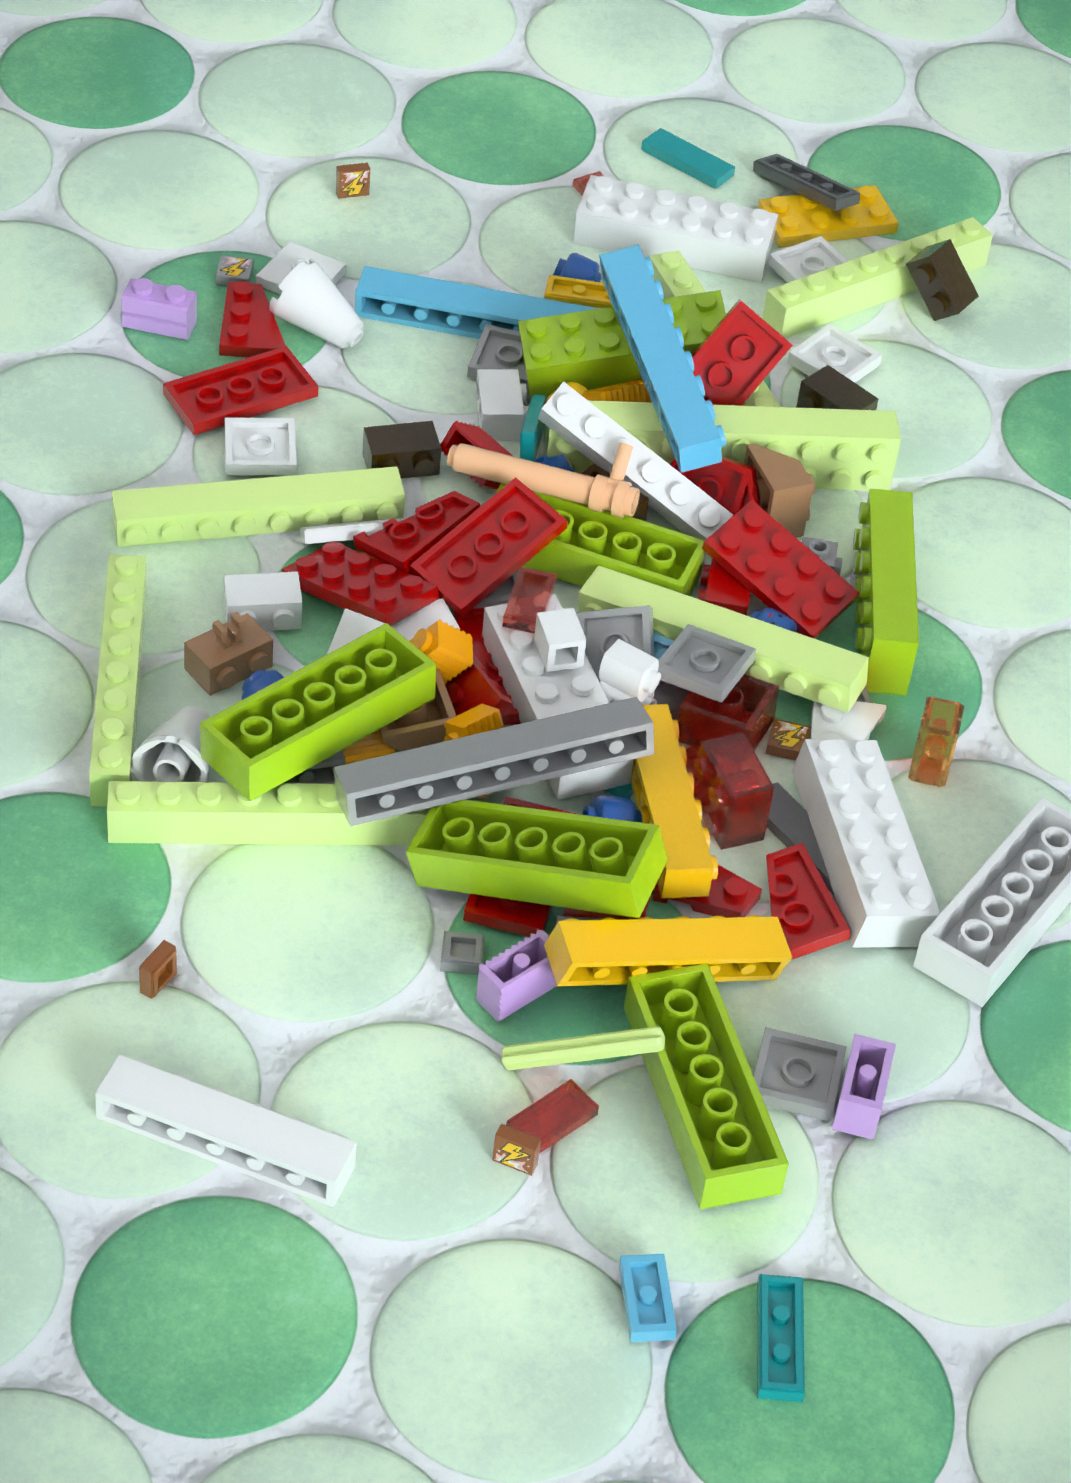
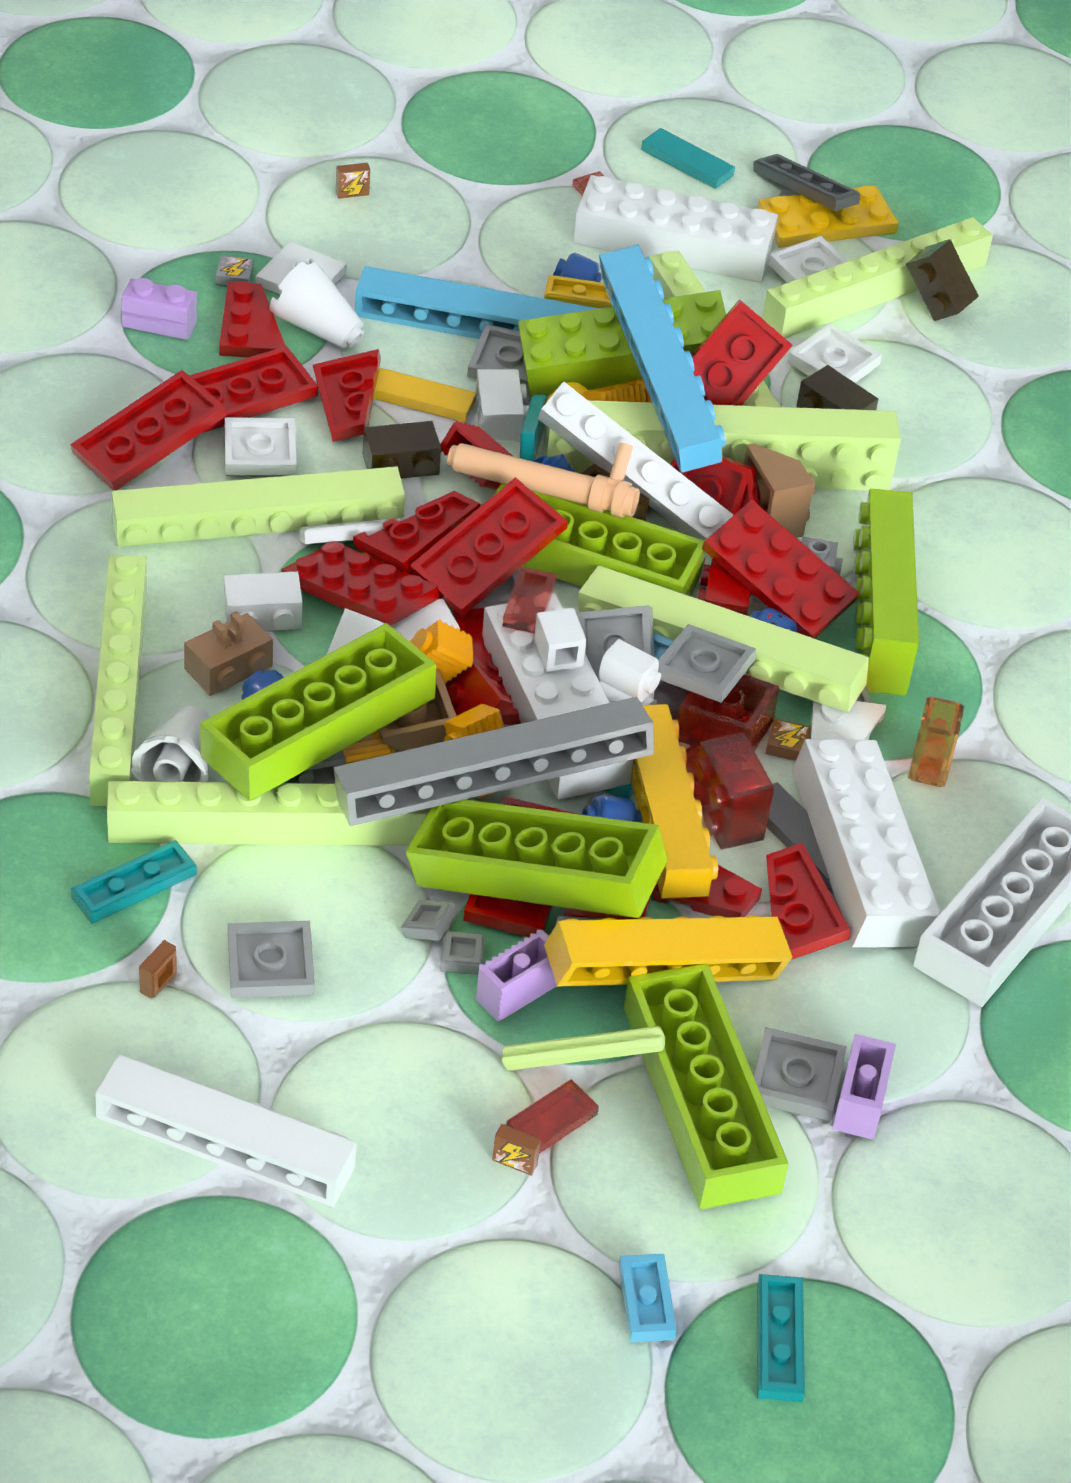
none -> red plate [70,370,227,491]
none -> teal tile [71,840,197,924]
none -> light grey plate [228,920,315,998]
none -> red wing [313,349,381,442]
none -> yellow tile [373,367,477,422]
none -> light grey tile [401,900,457,941]

